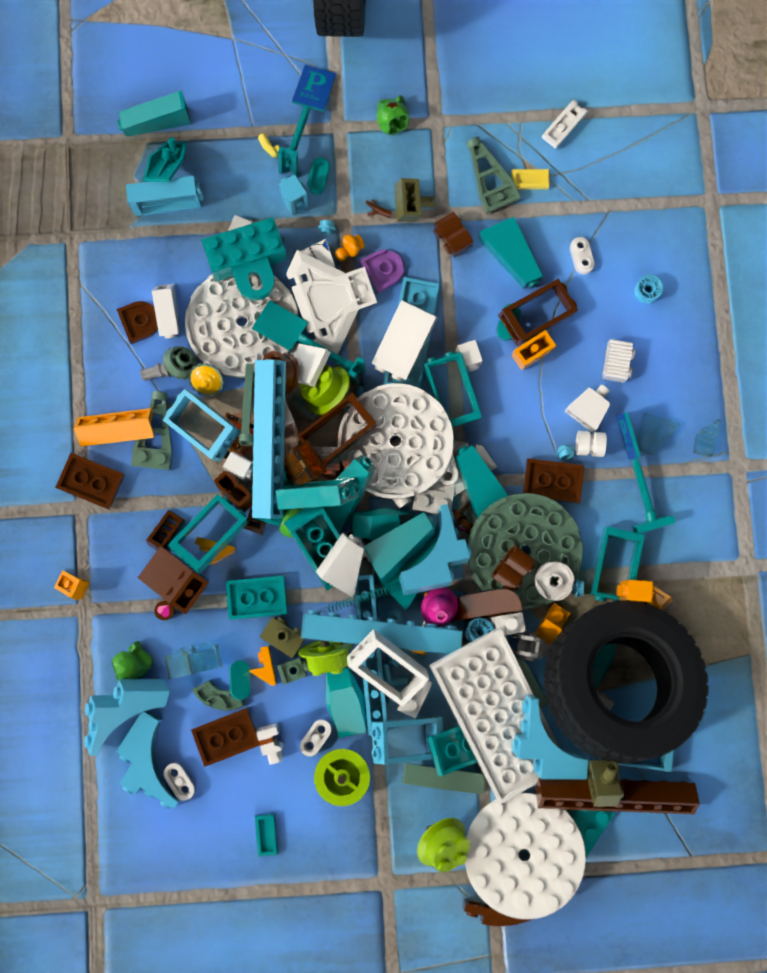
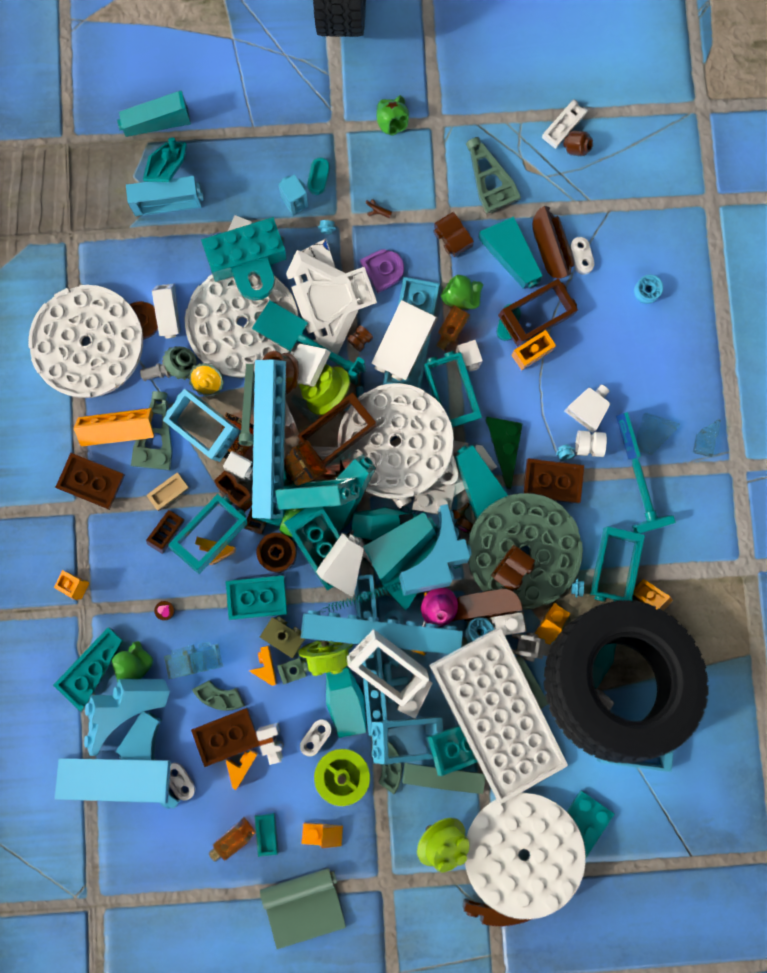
reddish brown slope [137,546,209,614] -> none
teal tile [229,660,251,701] -> none
light yellow arm [258,133,280,158] -> none
piece [278,65,336,177] -> none
light orange animal [334,234,364,261] -> none
olive brick [394,178,435,222] -> none
light yellow tile [511,169,549,189] -> none
medium azure arch [511,695,588,779] -> none
white plate [534,561,574,601] -> none
reddish brown brick [535,777,700,814] -> none
olive brick [587,760,623,807] -> none
white brick [602,339,635,383] -> none
light orange brick [617,580,653,603] -> none
none -> white plate [28,285,143,398]
none -> teal wing [53,627,124,712]
none -> medium azure tile [55,758,171,803]
none -> tan tile [146,473,190,511]
none -> clear orange torso [209,817,256,862]
none -> light orange slope [226,749,258,790]
none -> reddish brown brick [256,532,297,573]
none -> sand green door [260,868,346,949]
none -> light orange slope [302,822,343,848]
none -> reddish brown wheel [347,325,373,352]
none -> sand green tile [378,740,402,794]
none -> clear orange torso [436,305,470,351]
none -> bright green piece [441,275,484,310]
none -> dark green wing [485,417,523,489]
none -> reddish brown brick [532,206,574,278]
none -> reddish brown head [564,131,593,156]

